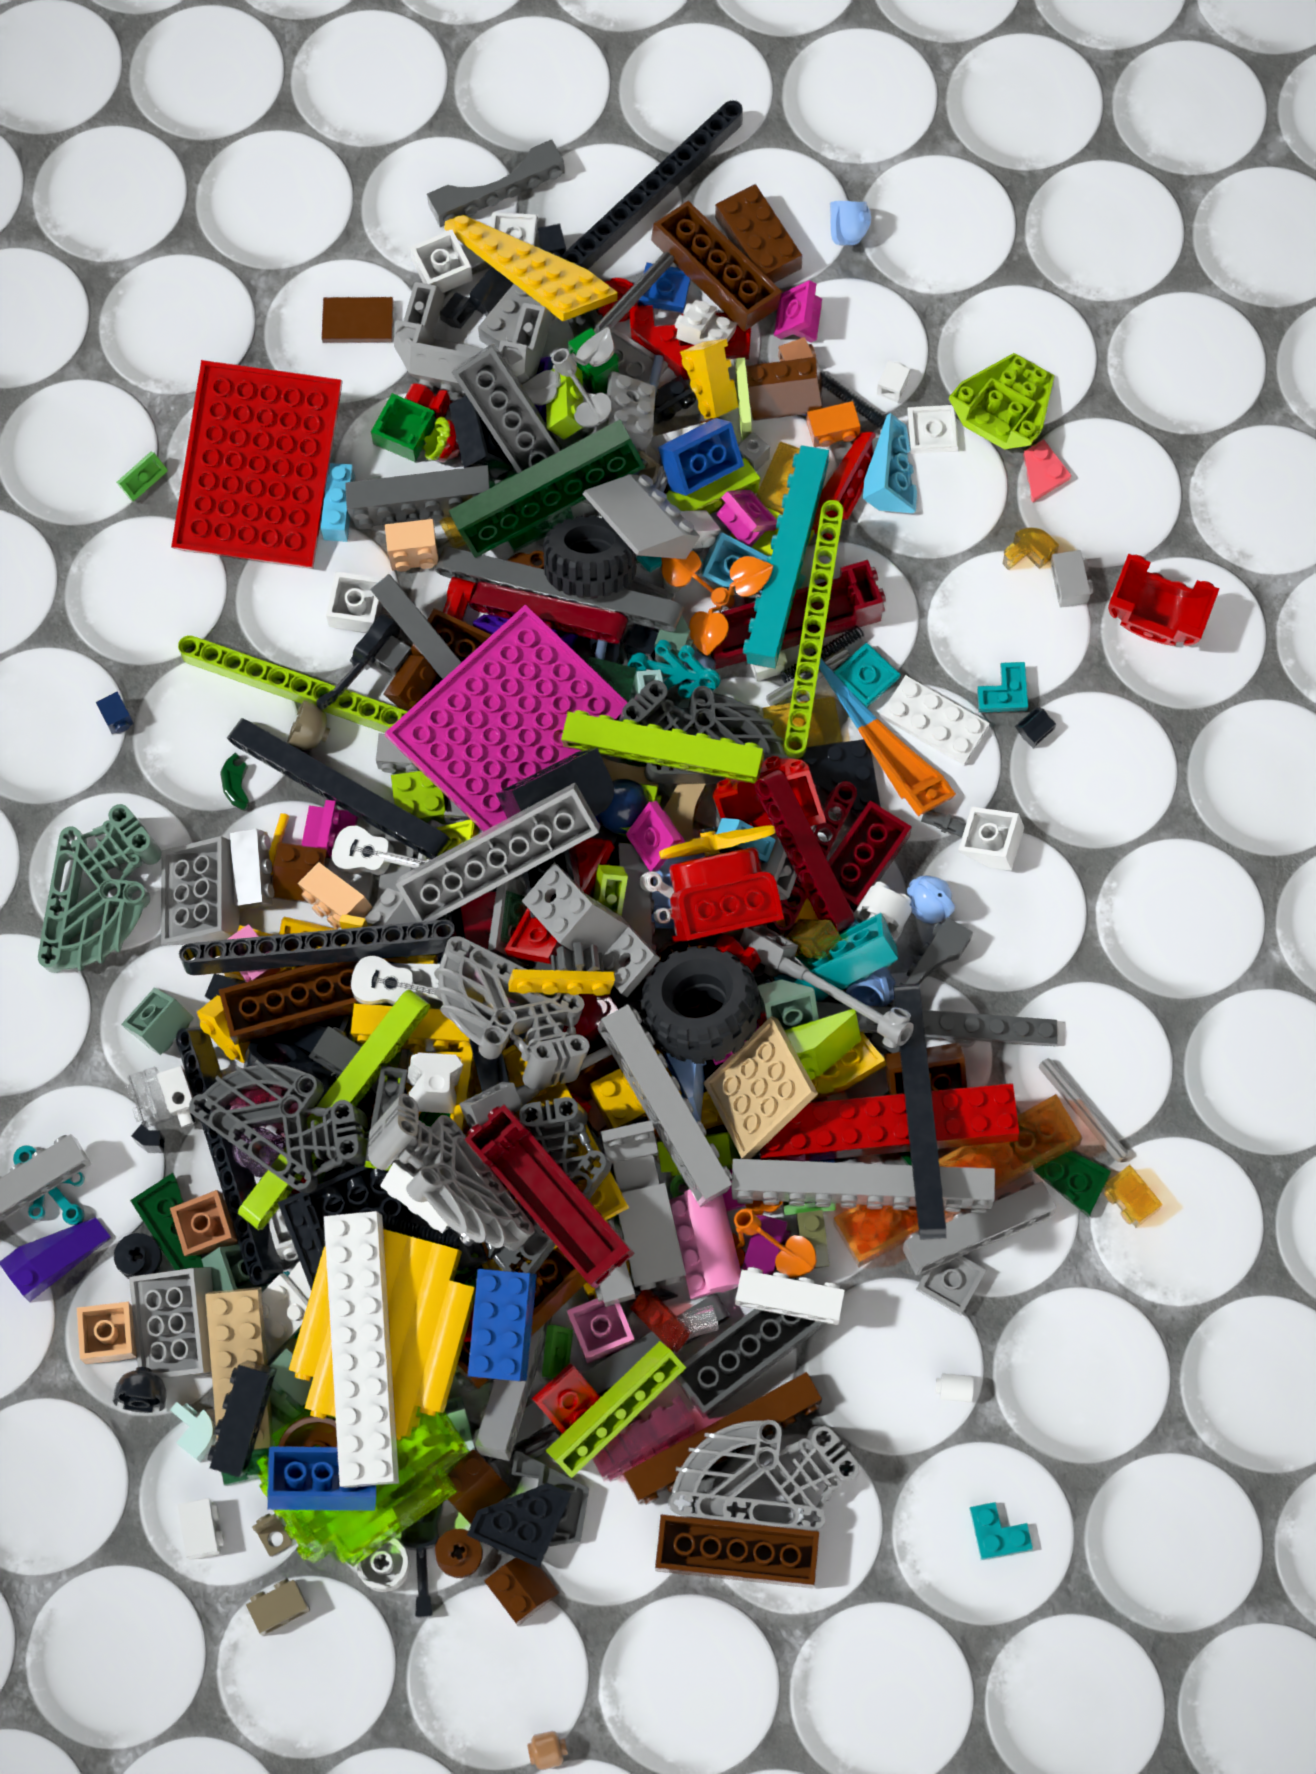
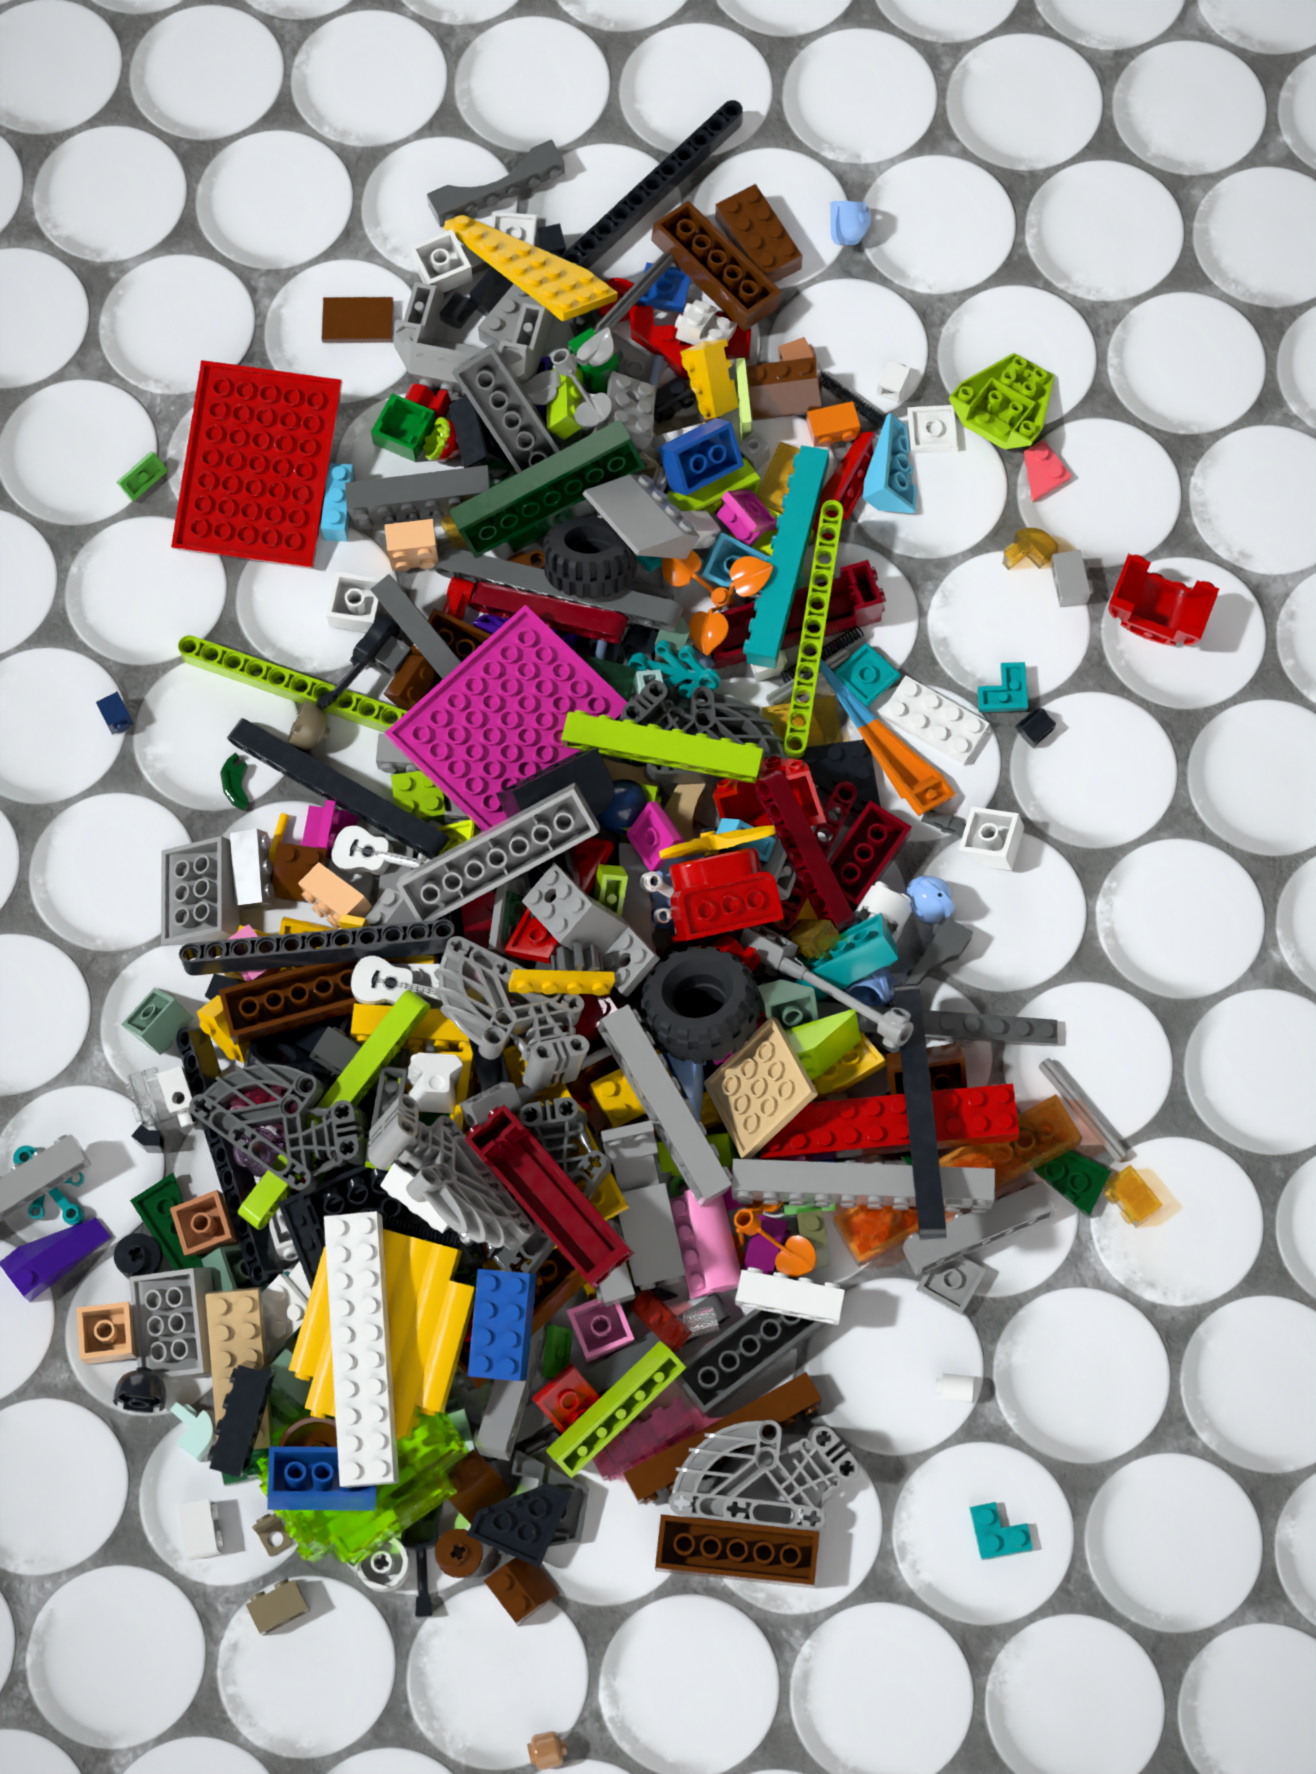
sand green beam [38,804,162,973] -> none
dark pink bracket [774,280,822,343] -> none

